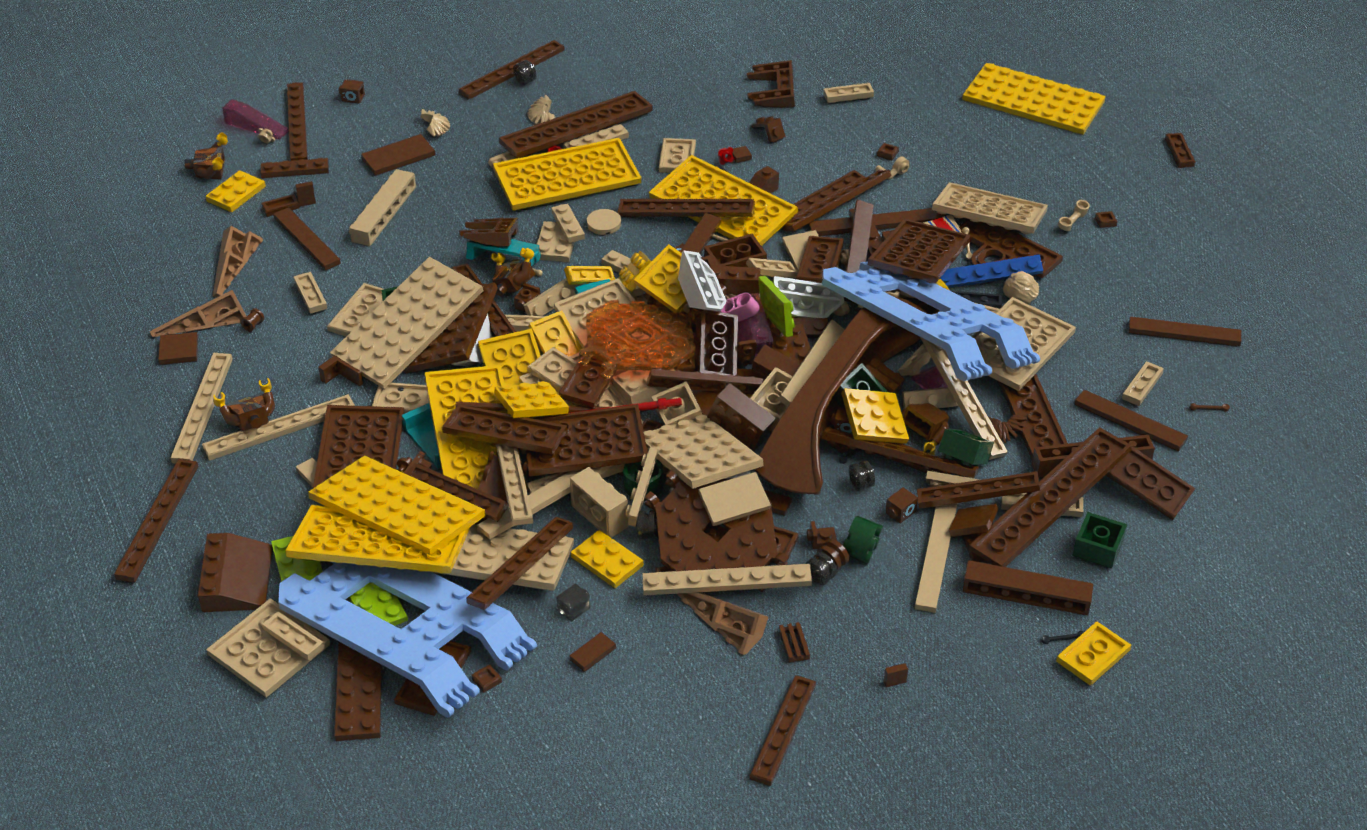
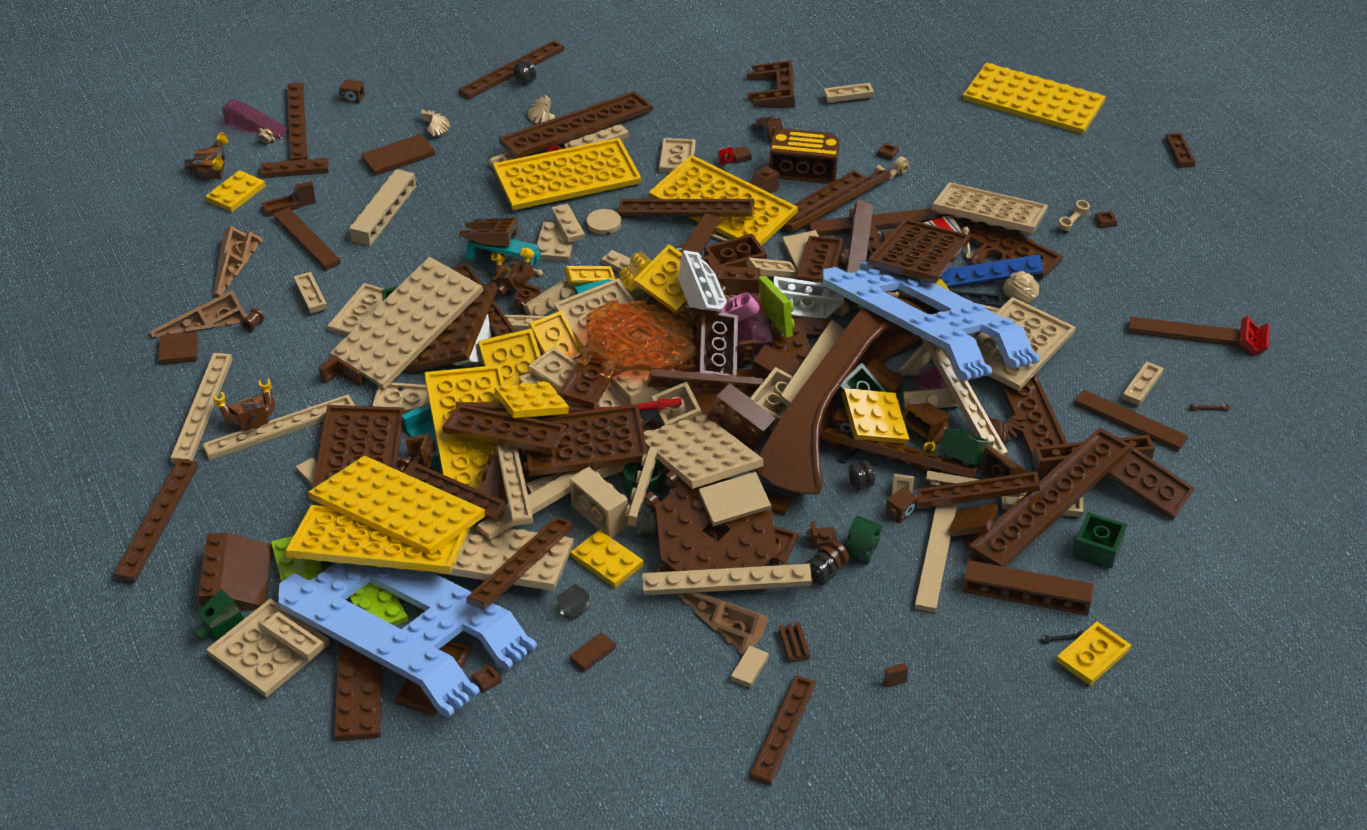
none -> dark green torso [193,589,244,641]
none -> reddish brown bracket [405,433,436,466]
none -> tan tile [731,646,769,688]
none -> reddish brown brick [769,129,840,184]
none -> tan tile [892,474,914,495]
none -> reddish brown slope [981,445,1028,479]
none -> red bracket [1239,316,1270,356]

